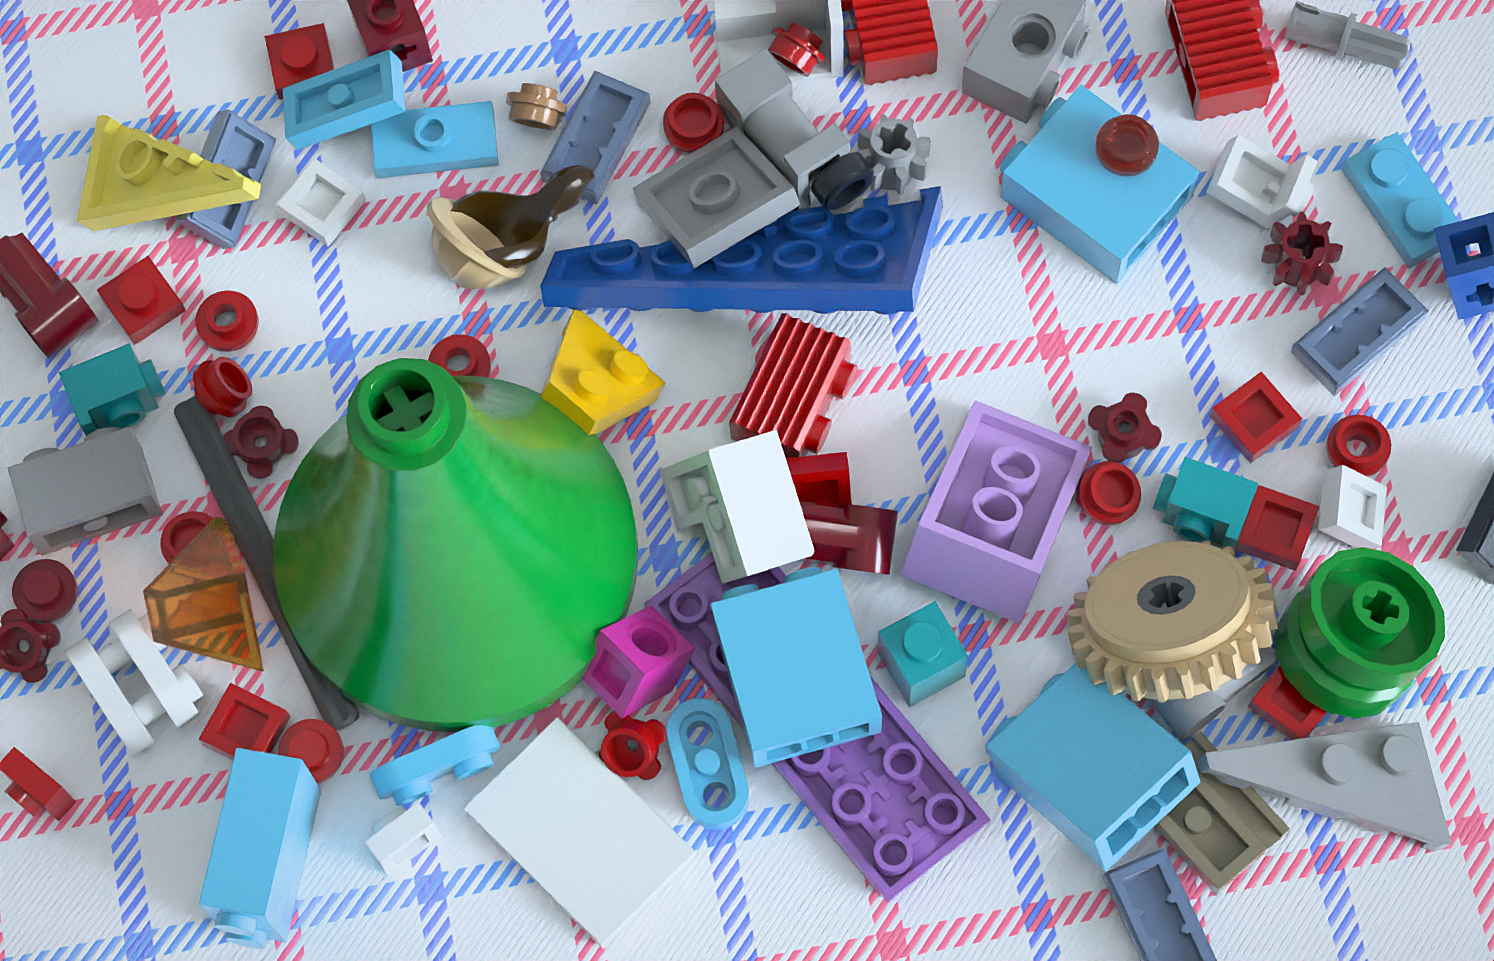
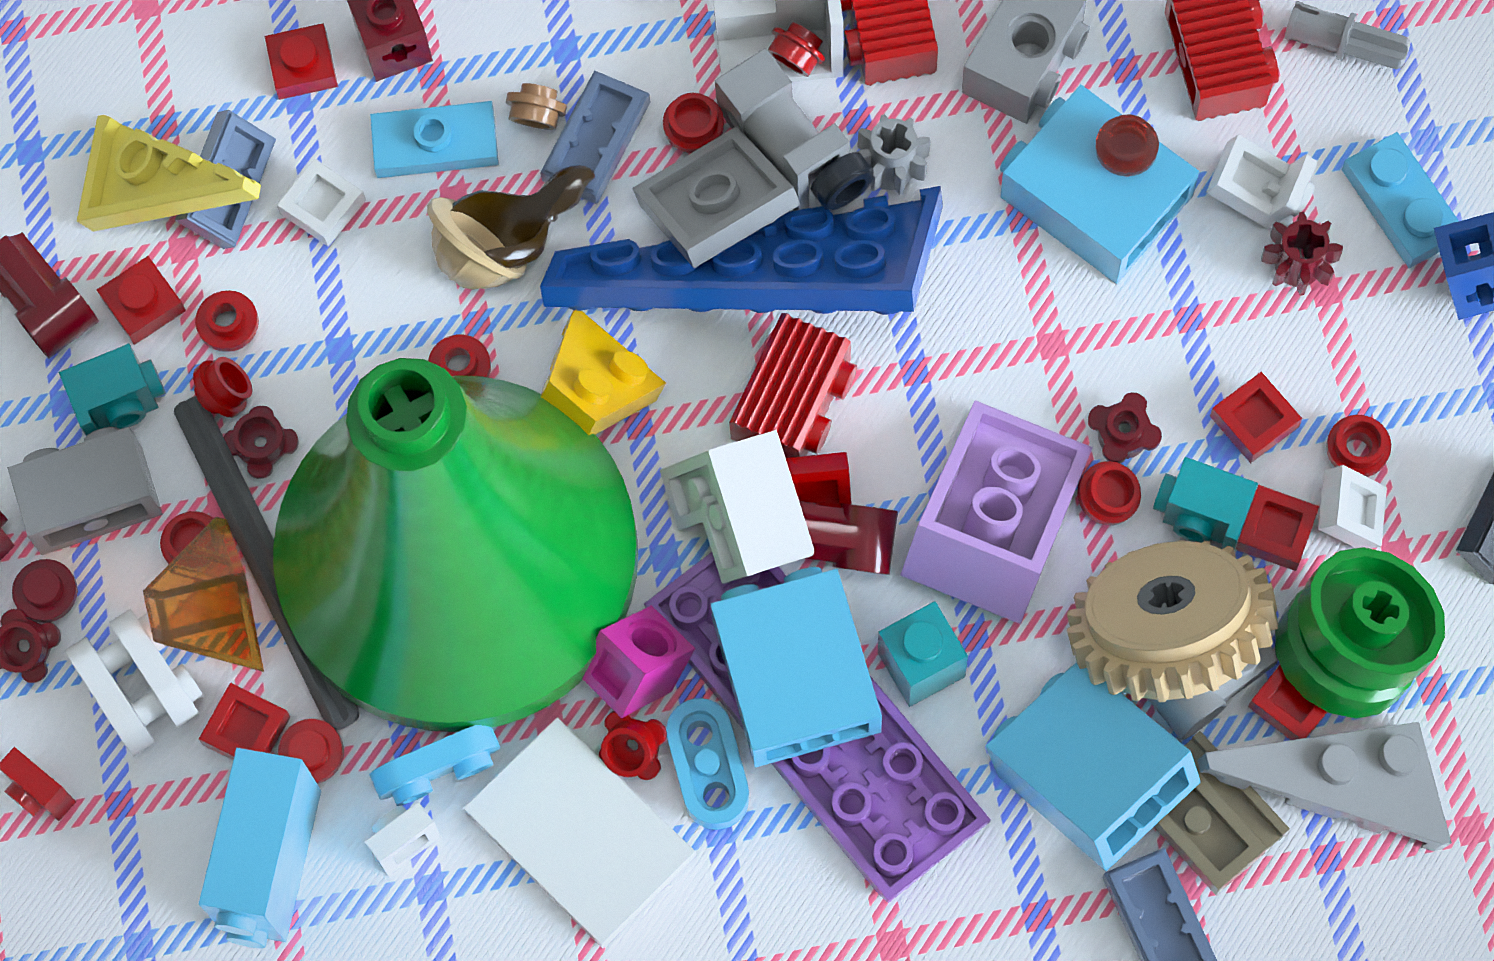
medium azure plate [283,49,405,150] -> none
sand blue plate [1291,267,1429,397] -> none

